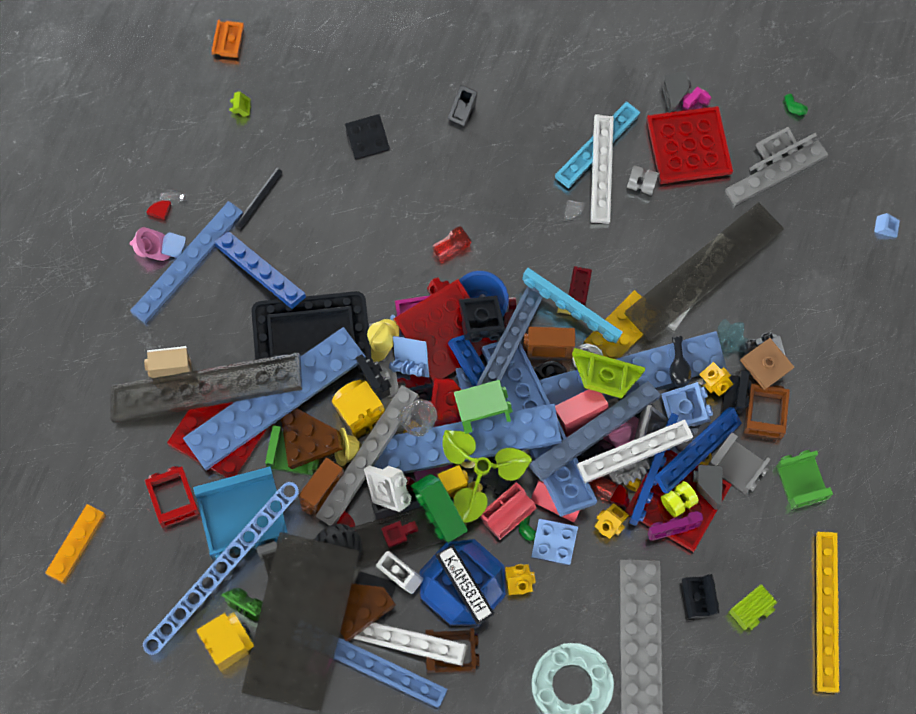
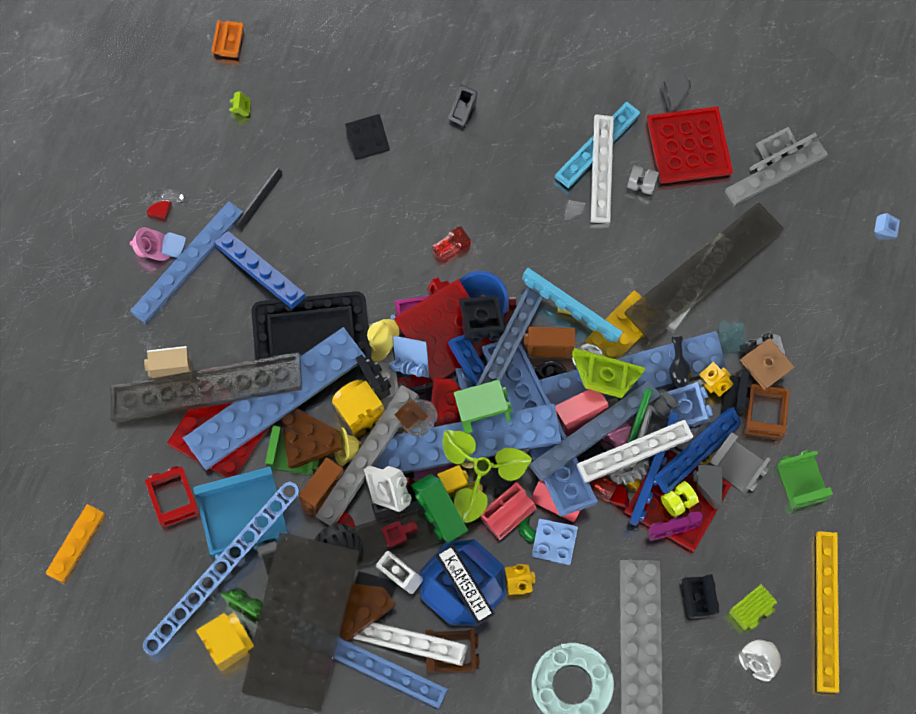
dark red plate [568,266,592,306] -> none
yellow brick [594,503,629,539] -> none
dark pink bracket [682,86,712,111] -> none
green arm [784,94,808,115] -> none
none -> reddish brown panel [394,399,428,429]
none -> green bar [627,388,653,443]
none -> dark grey wheel [652,391,679,418]
none -> white cylinder [739,640,781,681]

